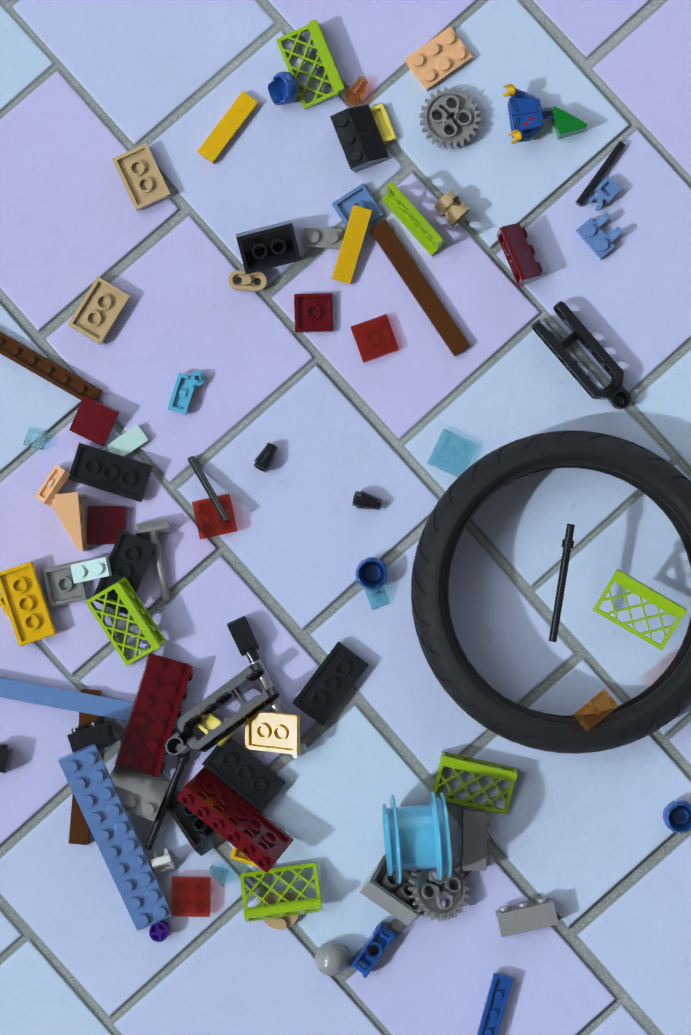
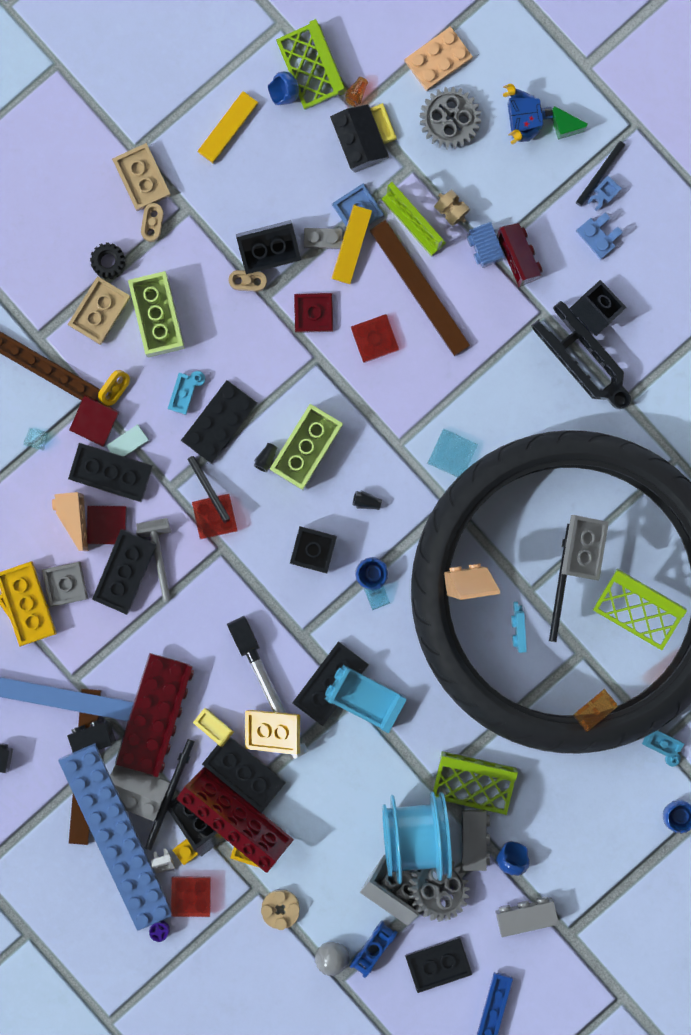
light nougat plate [35,465,70,506] -> none
light aqua plate [70,557,112,584] -> none
lime fence [85,577,167,666] -> none
black piece [165,662,280,757] -> none
clear light blue slope [208,865,229,887] -> none
lime fence [240,862,323,922] -> none
none -> black tyre [90,242,126,279]
none -> yellow plate [98,370,130,406]
none -> yellowish green brick [128,271,185,358]
none -> tan plate [141,203,164,242]
none -> yellow plate [172,838,198,865]
none -> black plate [181,380,258,464]
none -> yellowish green brick [270,404,343,490]
none -> black brick [290,526,337,574]
none -> medium azure panel [325,665,407,733]
none -> black tile [405,936,472,993]
none -> light nougat slope [444,563,500,600]
none -> medium blue brick [467,222,504,268]
none -> blue hair [496,841,530,876]
none -> medium azure hinge [511,601,527,653]
none -> light grey plate [561,515,609,581]
none -> black brick [569,280,627,336]
none -> medium azure hinge [642,730,684,767]

